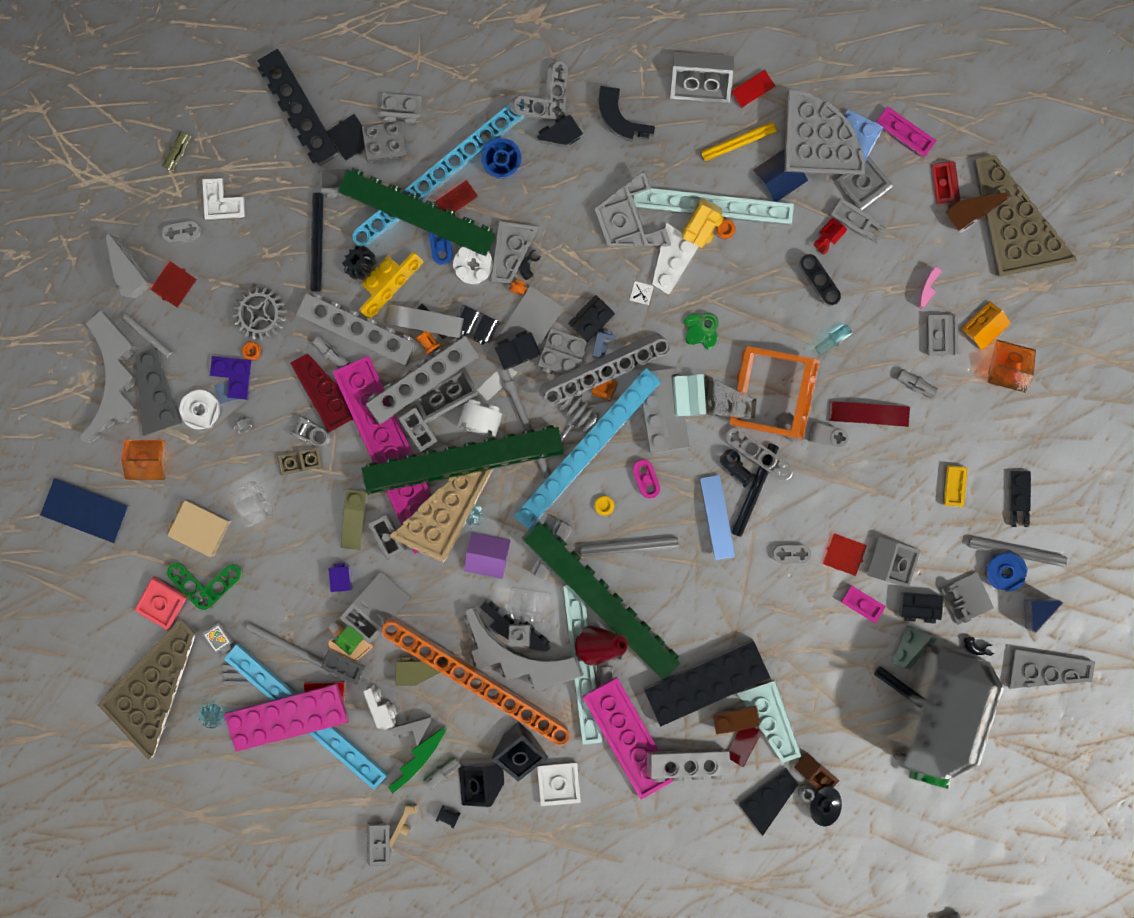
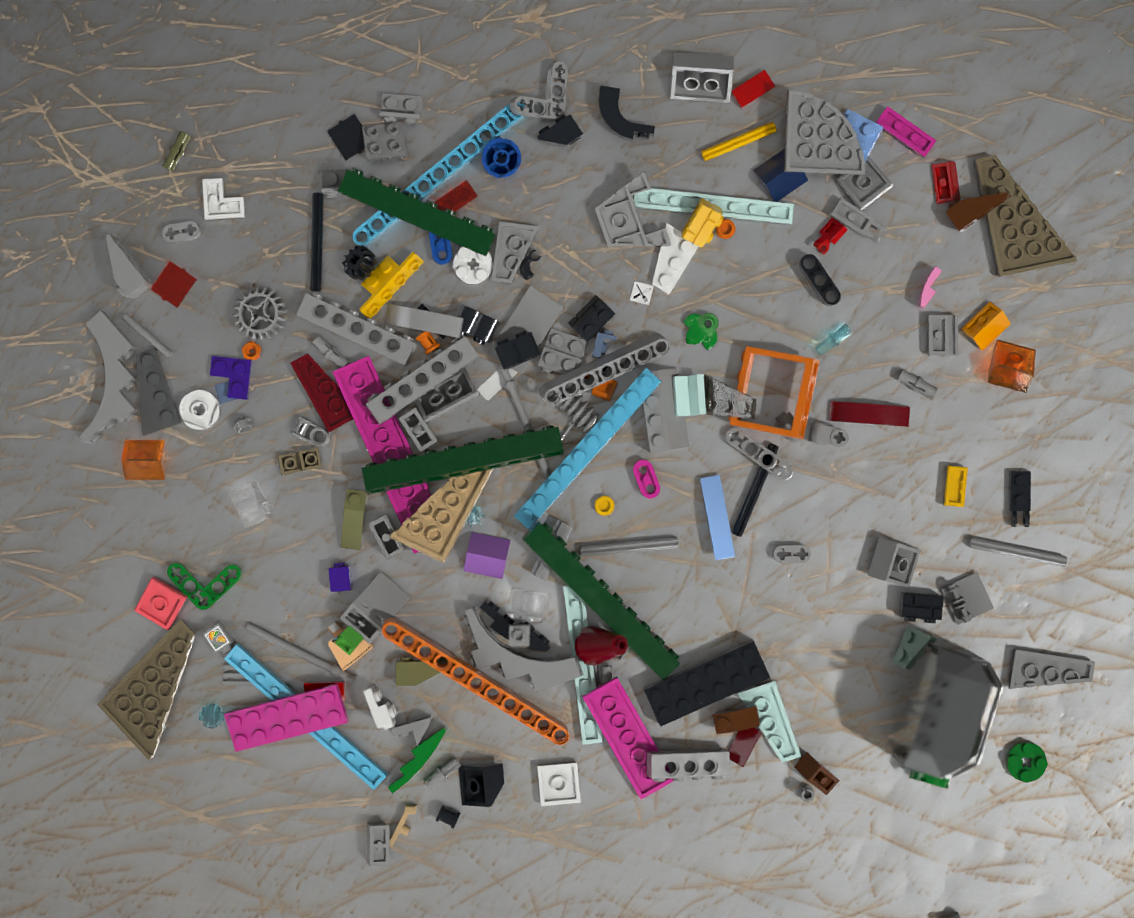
dark blue tile [40,478,129,543] -> none
tan brick [167,500,231,557] -> none
black brick [257,48,340,166] -> none
dark grey plate [320,649,366,685] -> none
white brick [457,399,503,438] -> none
black slope [492,722,548,782] -> none
orange plate [509,279,528,296] -> none
black connector [720,449,756,488] -> none
black wing [738,768,798,836] -> none
black dish [810,786,842,827] -> none
clear red piece [823,533,867,576] -> none
dark pink plate [841,585,886,623] -> none
black axle [874,666,926,708] -> none
black arm [964,637,994,656] -> none
blue plate [986,550,1027,592] -> none
dark blue slope [1024,598,1063,633] -> none
none -> green plate [1006,742,1048,783]

